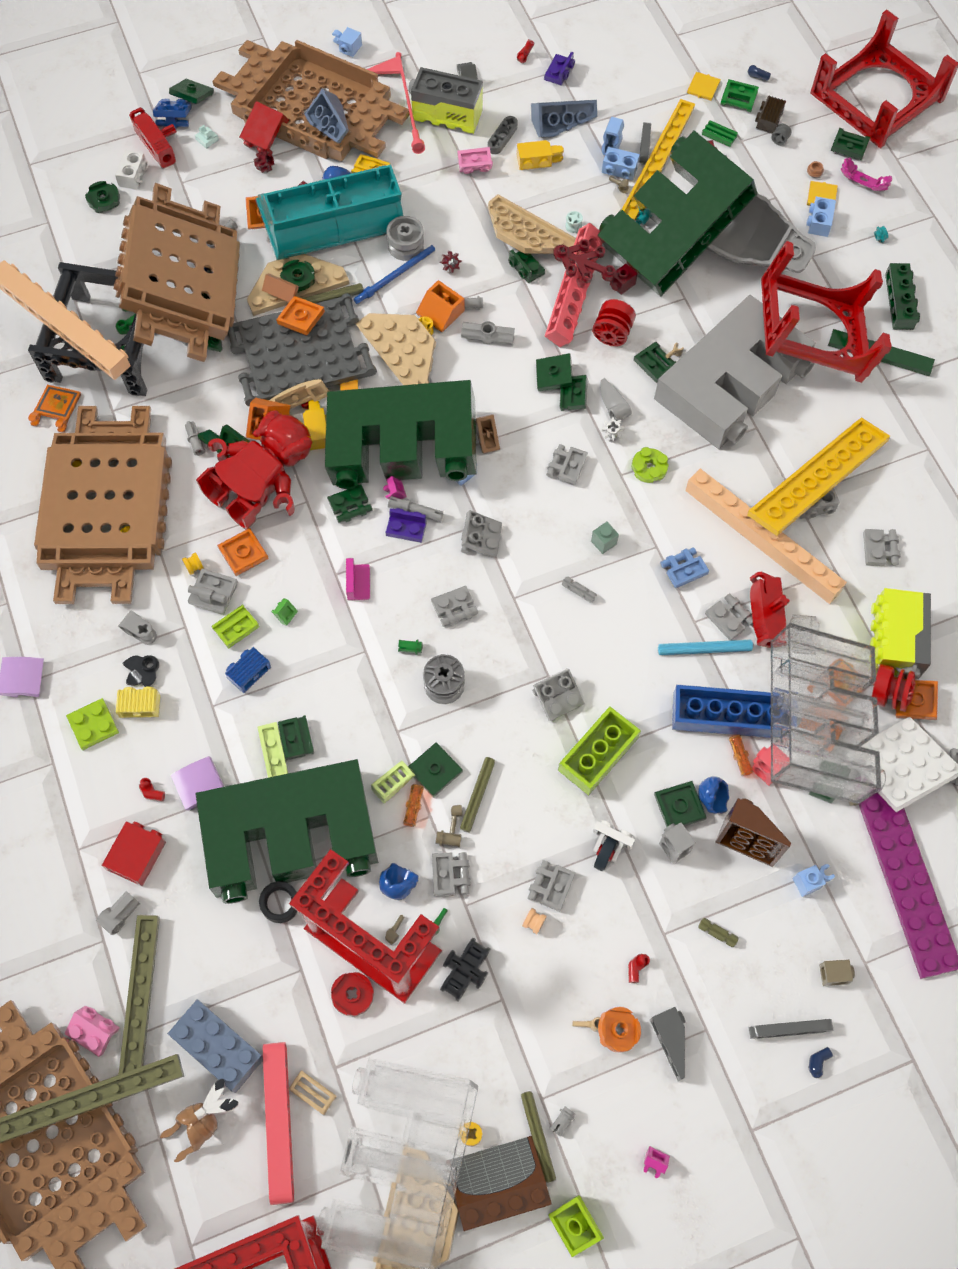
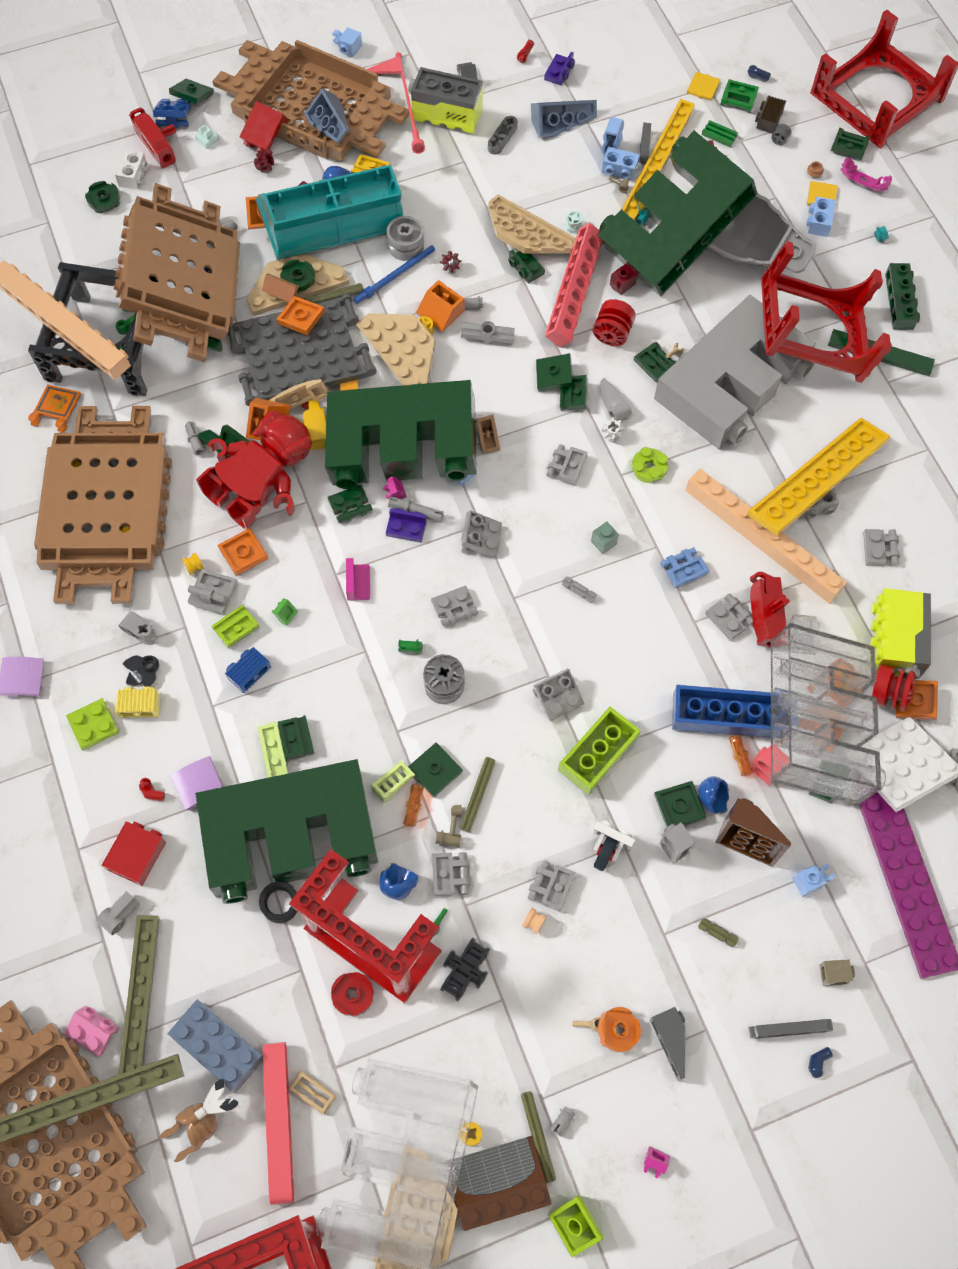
dark tan hand [385,915,405,945] -> none
bright pink bracket [457,147,493,174] -> none
yellow hinge [517,140,564,170] -> none
dark red plant [553,239,616,283] -> none
red arm [628,954,650,983] -> none
medium azure axle [658,640,753,655] -> none

